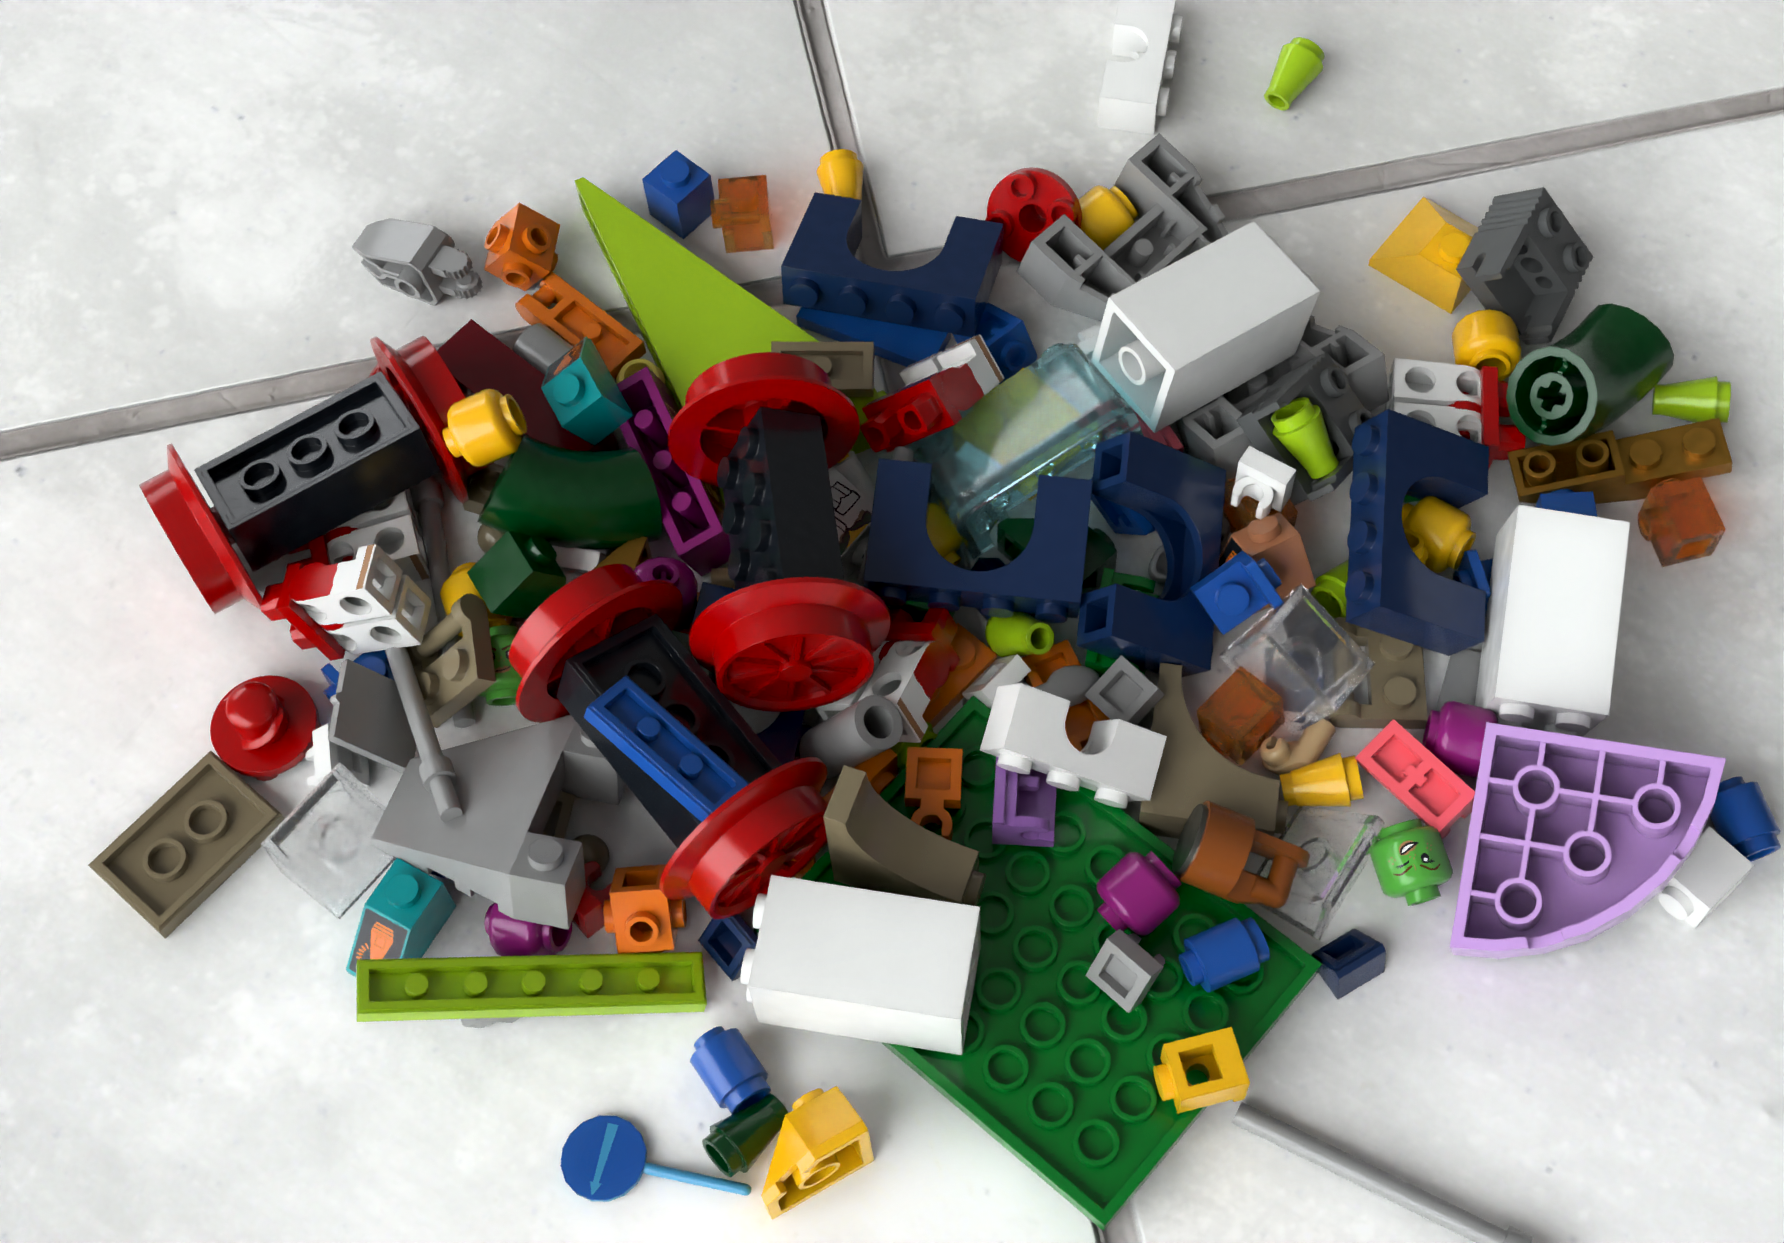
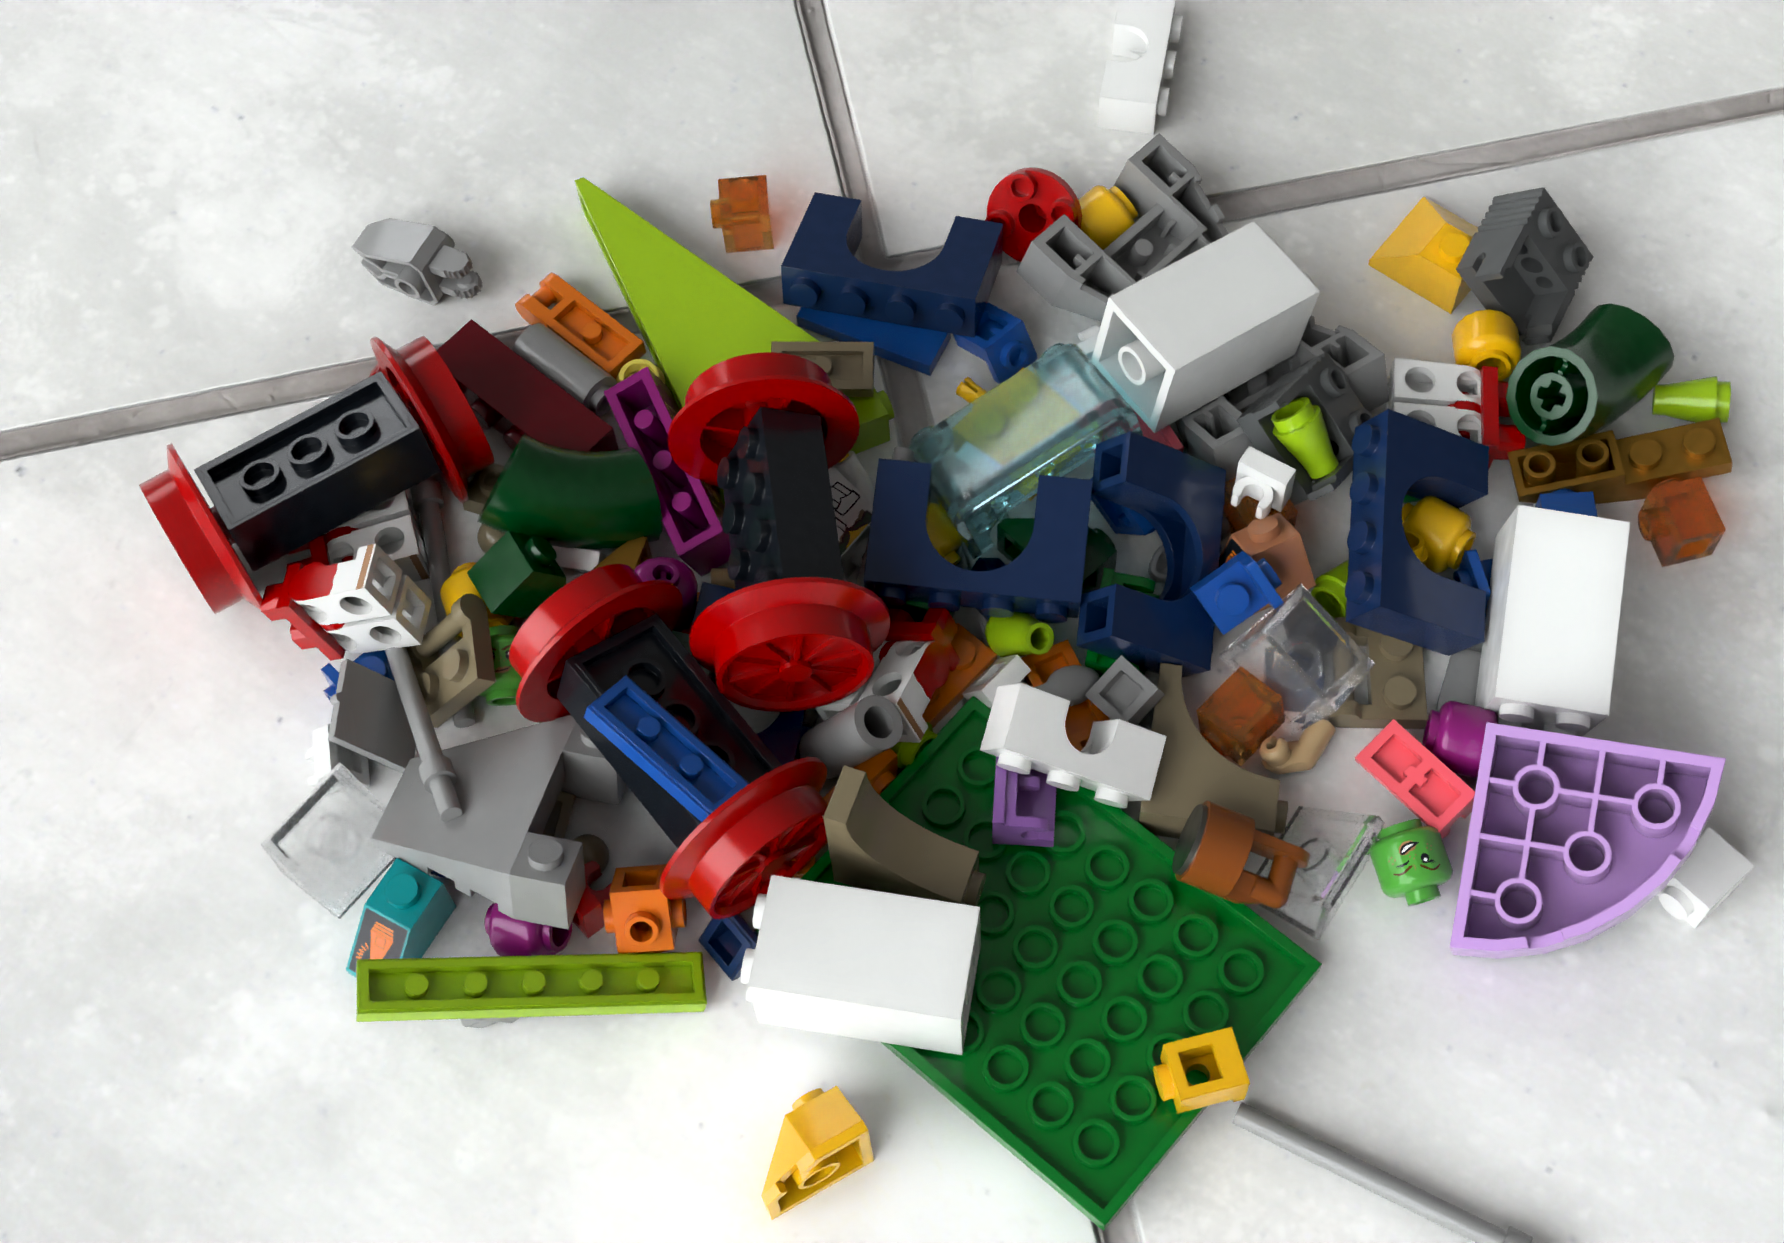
dark tan tile [88,751,287,939] -> none
red plate [210,675,322,781] -> none
yellow head [442,389,527,467] -> none
orange brick [484,202,560,291] -> none
teal slope [541,337,633,446] -> none
blue piece [560,1116,751,1202] -> none
blue brick [642,150,716,240] -> none
blue brick [690,1026,771,1115] -> none
dark green cone [702,1093,788,1177] -> none
yellow cone [816,149,864,200] -> none
red hips [861,334,1005,453] -> none
orange plate [905,747,963,841] -> none
light grey tile [1085,929,1165,1013] -> none
magenta head [1096,851,1182,936] -> none
blue brick [1179,917,1270,993] -> none
lime cone [1264,37,1325,110] -> none
yellow cone [1279,753,1364,807] -> none
dark blue slope [1311,929,1386,1000] -> none
blue brick [1710,776,1781,862] -> none

